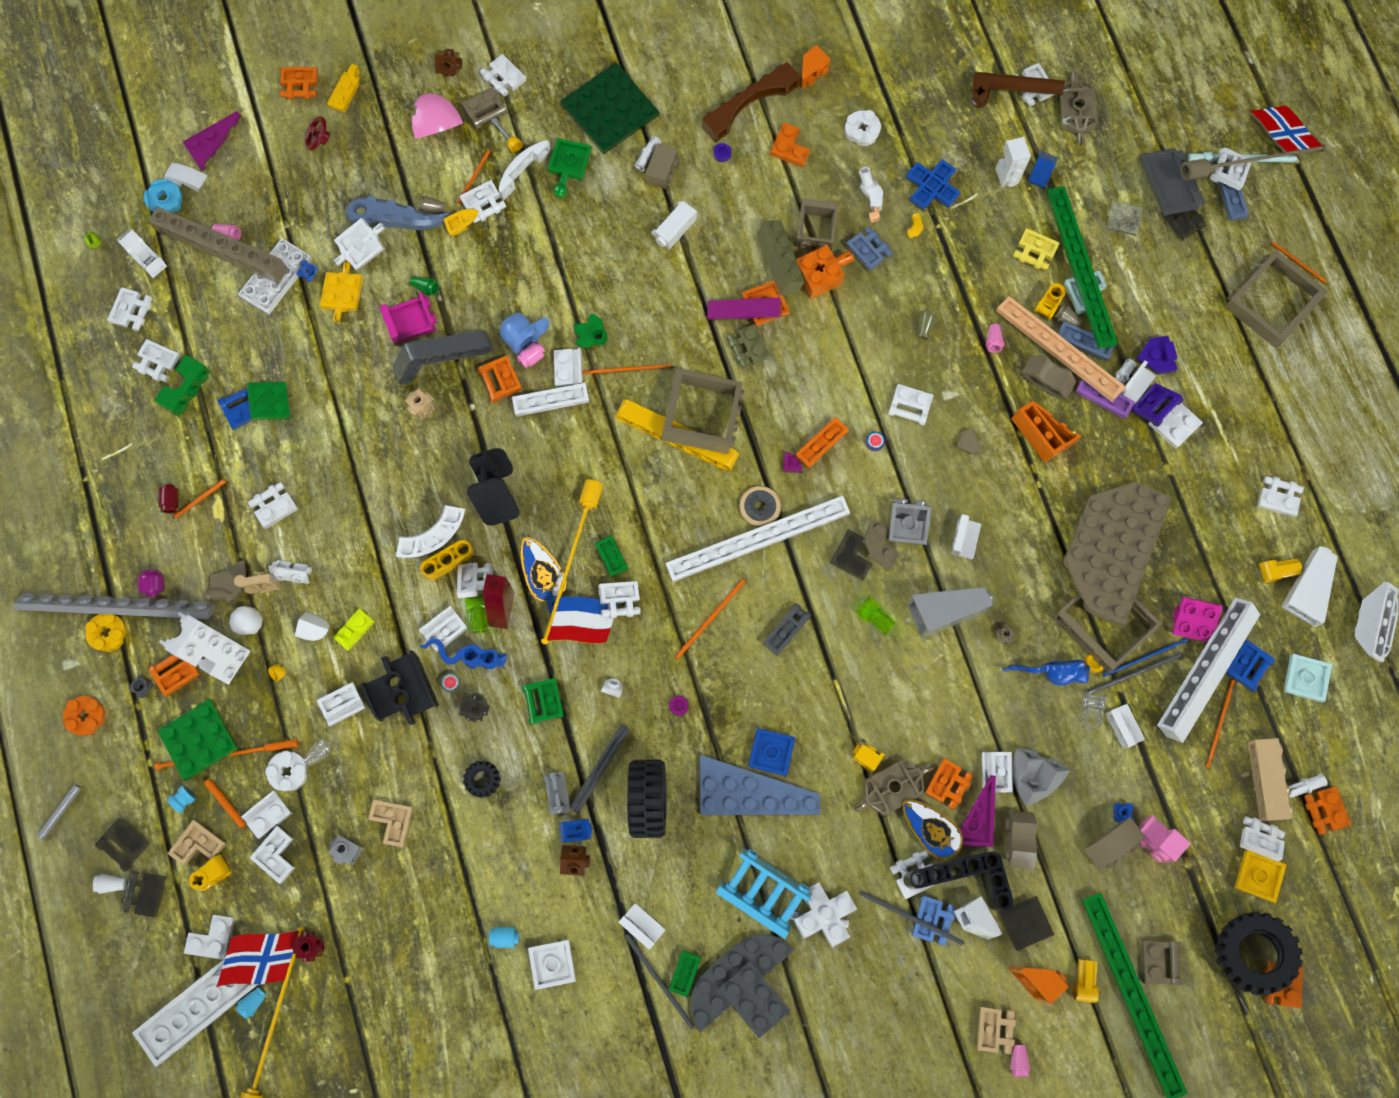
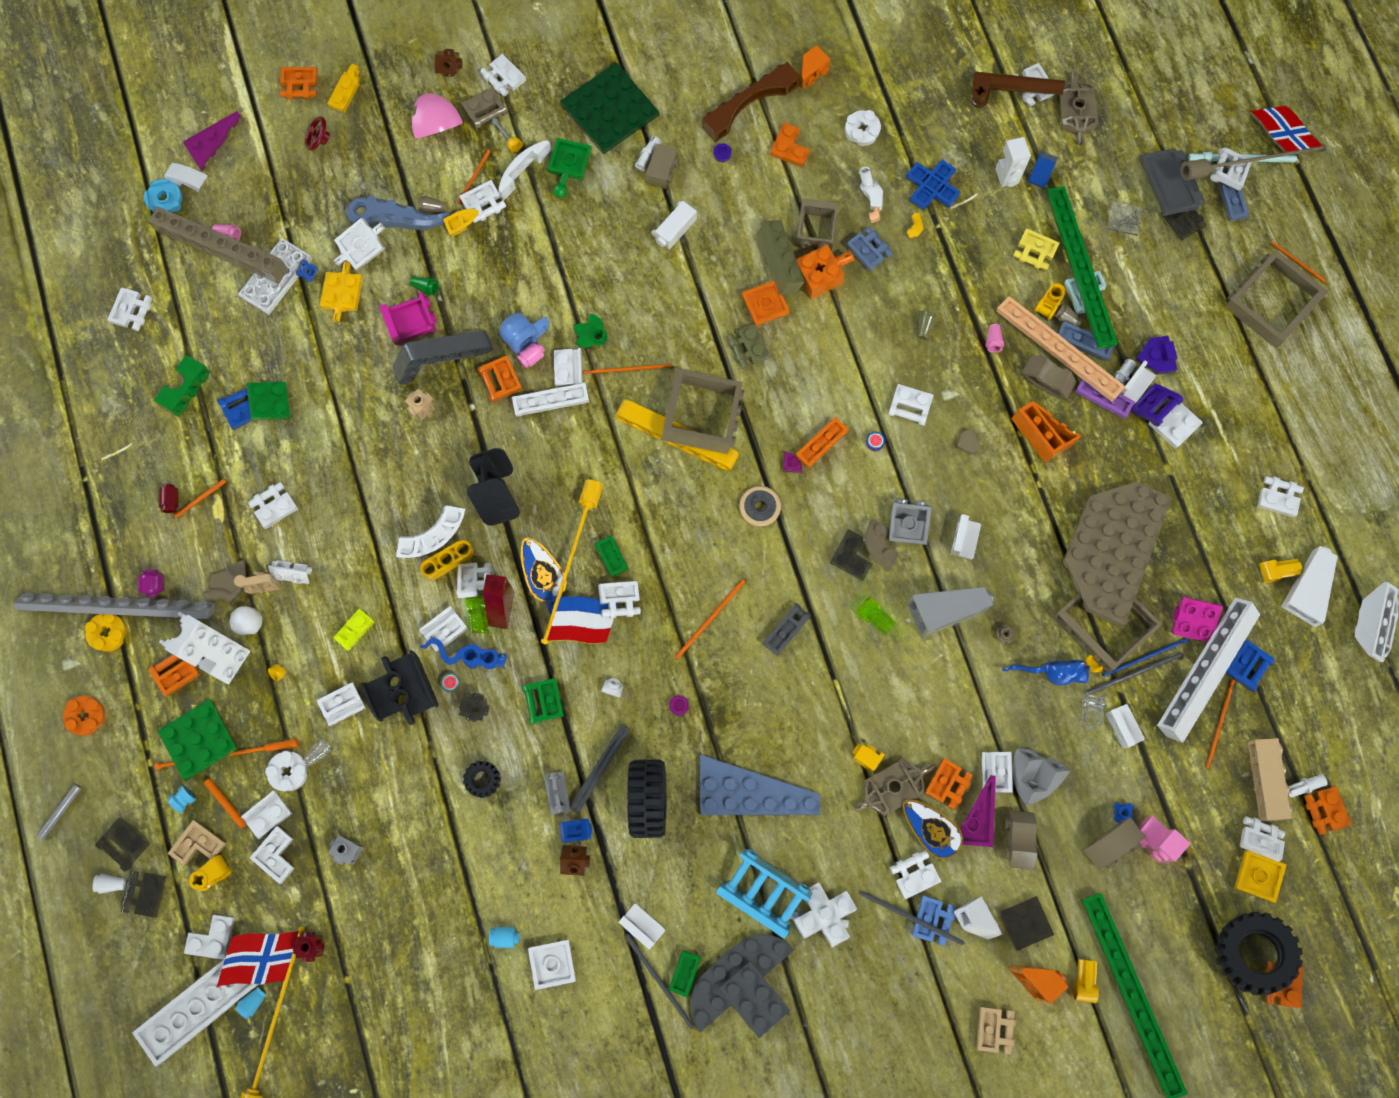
lime hinge [84,232,101,248] -> none
white arch [116,228,167,278] -> none
dark grey plate [129,675,154,698] -> none
white plate [132,339,181,383] -> none
white brick [295,612,330,641] -> none
tan plate [368,800,413,848] -> none
white plate [666,496,850,582] -> none
magenta tile [707,298,781,320] -> none
blue plate [748,728,796,777] -> none
black beam [903,851,1013,911] -> none
bright pink cone [1010,1045,1031,1077] -> none
dark tan plate [1141,941,1182,985] -> none
light aqua plate [1284,654,1332,703] -> none

